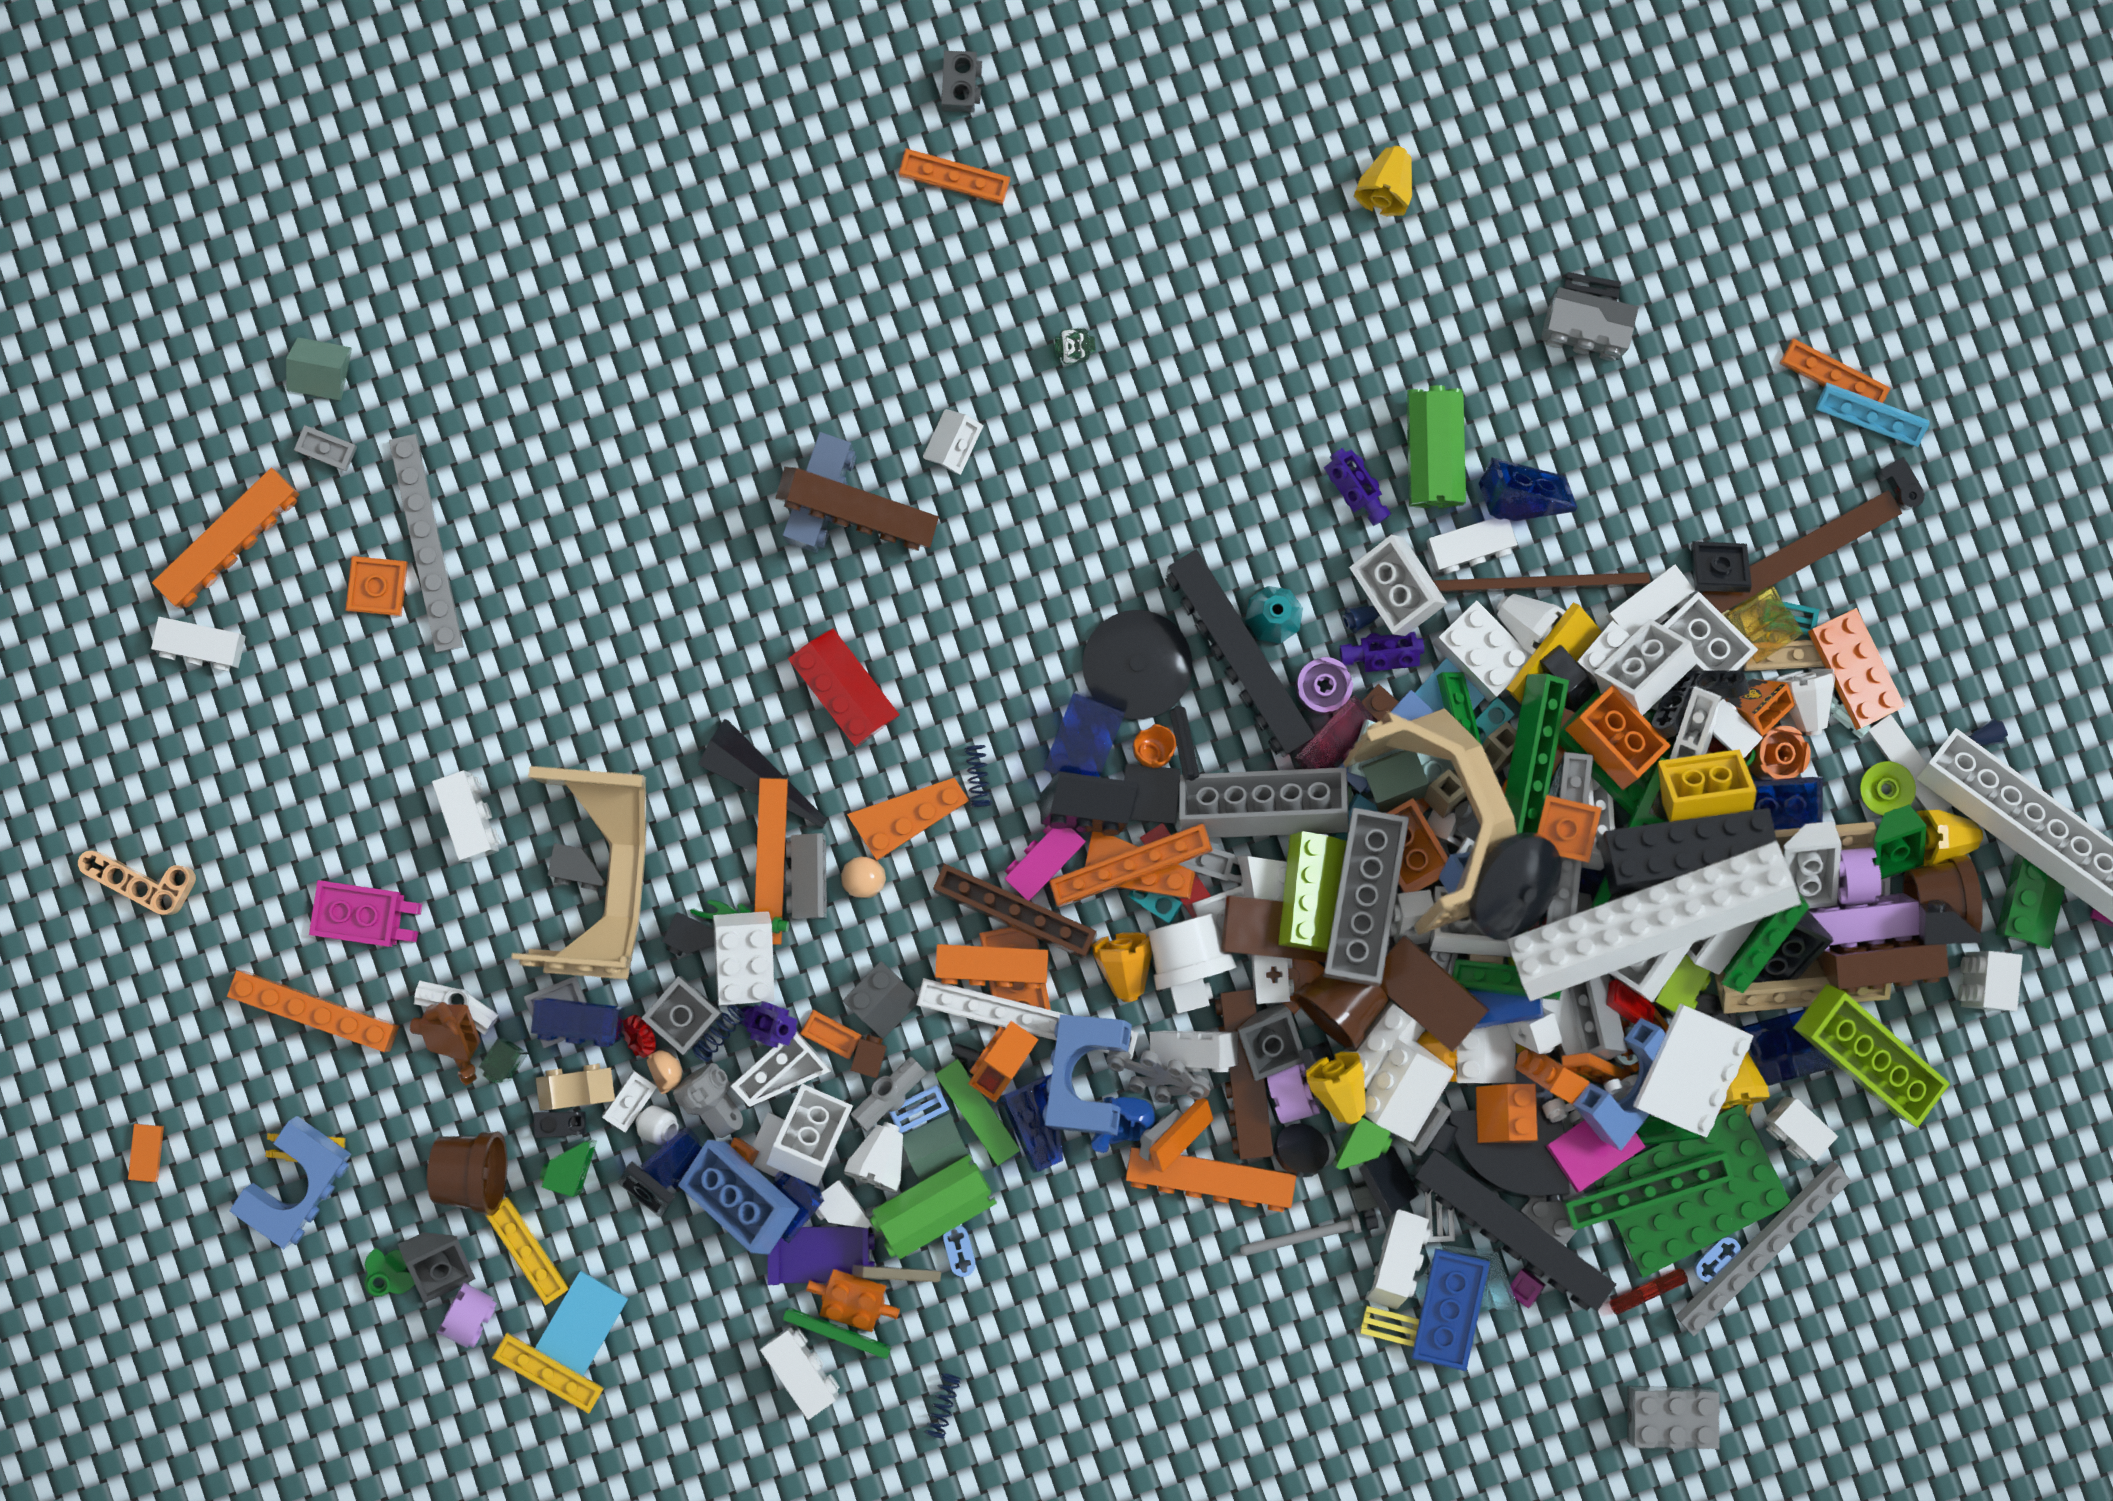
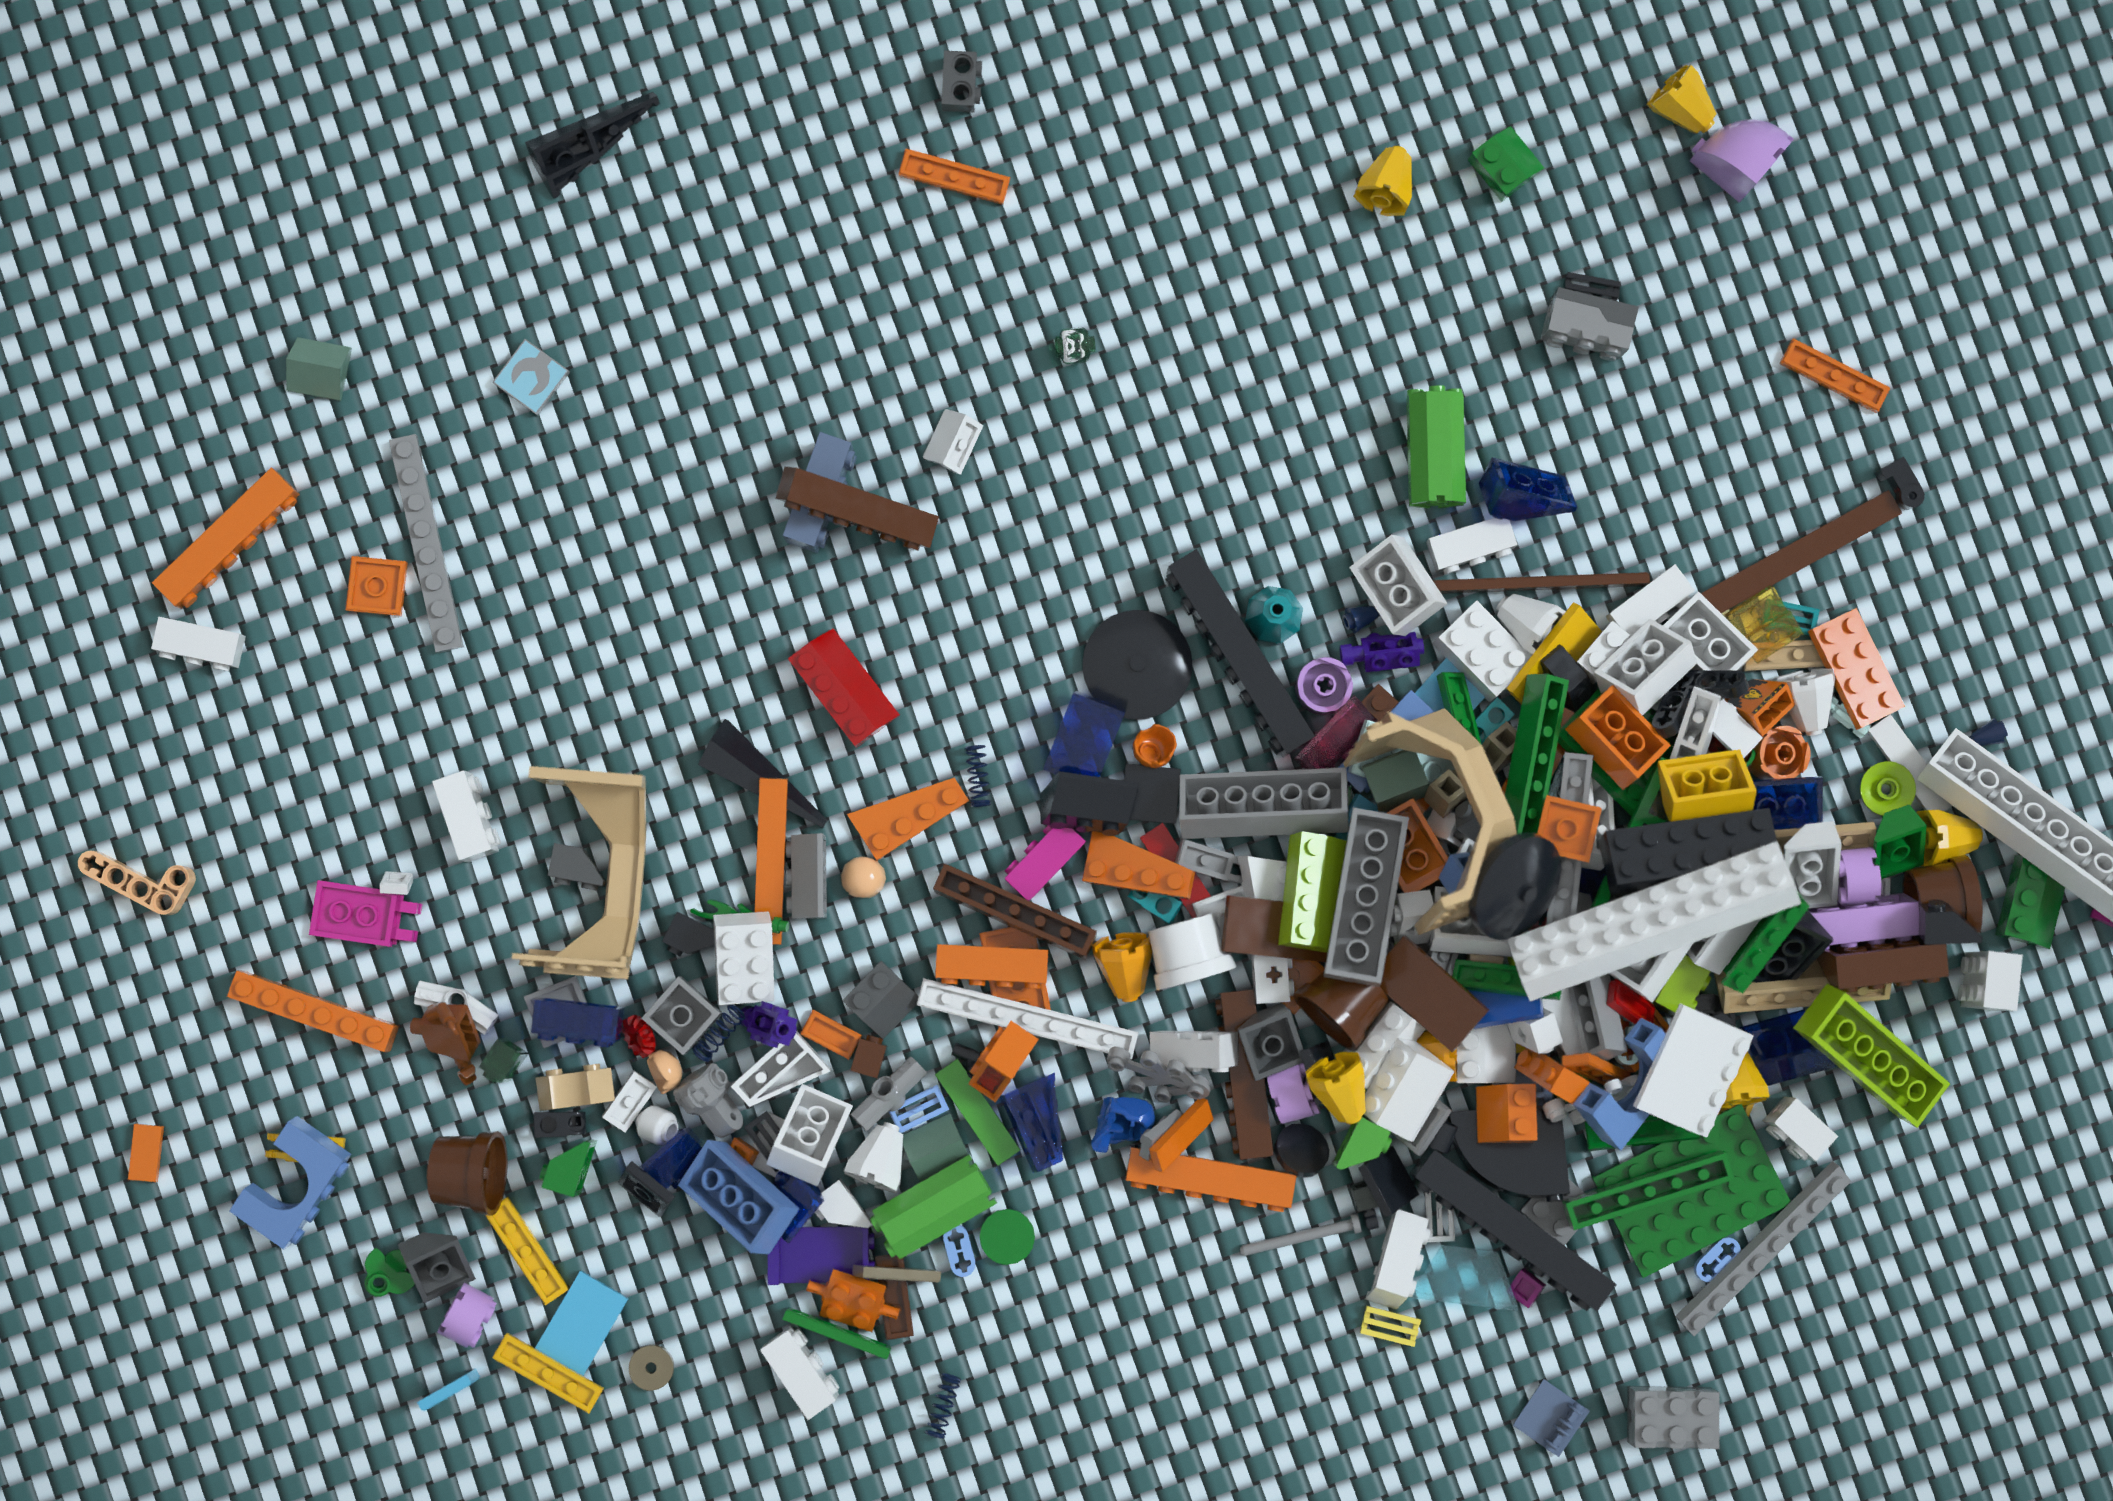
light grey plate [294,425,357,472] -> none
medium blue arch [1043,1014,1132,1136] -> none
orange tile [1049,824,1213,908] -> none
black axle [1170,706,1200,781] -> none
white brick [1170,978,1213,1014] -> none
dark purple brick [1323,448,1391,526] -> none
blue tile [1411,1248,1490,1371] -> none
dark pink tile [1546,1119,1645,1193] -> none
clear red axle [1609,1268,1688,1315] -> none
black tile [1691,541,1752,593] -> none
medium azure tile [1815,382,1930,447] -> none
none -> white tile [380,871,413,895]
none -> medium azure tile [417,1368,480,1411]
none -> tile [493,339,570,416]
none -> black wedge [525,92,660,199]
none -> dark tan piece [629,1344,674,1391]
none -> black tile [744,1111,780,1173]
none -> reddish brown tile [875,1254,914,1340]
none -> green tile [979,1208,1035,1265]
none -> green slope [1468,126,1545,202]
none -> sand blue hinge [1513,1379,1590,1457]
none -> yellow cone [1646,65,1716,133]
none -> lavender brick [1690,119,1794,203]

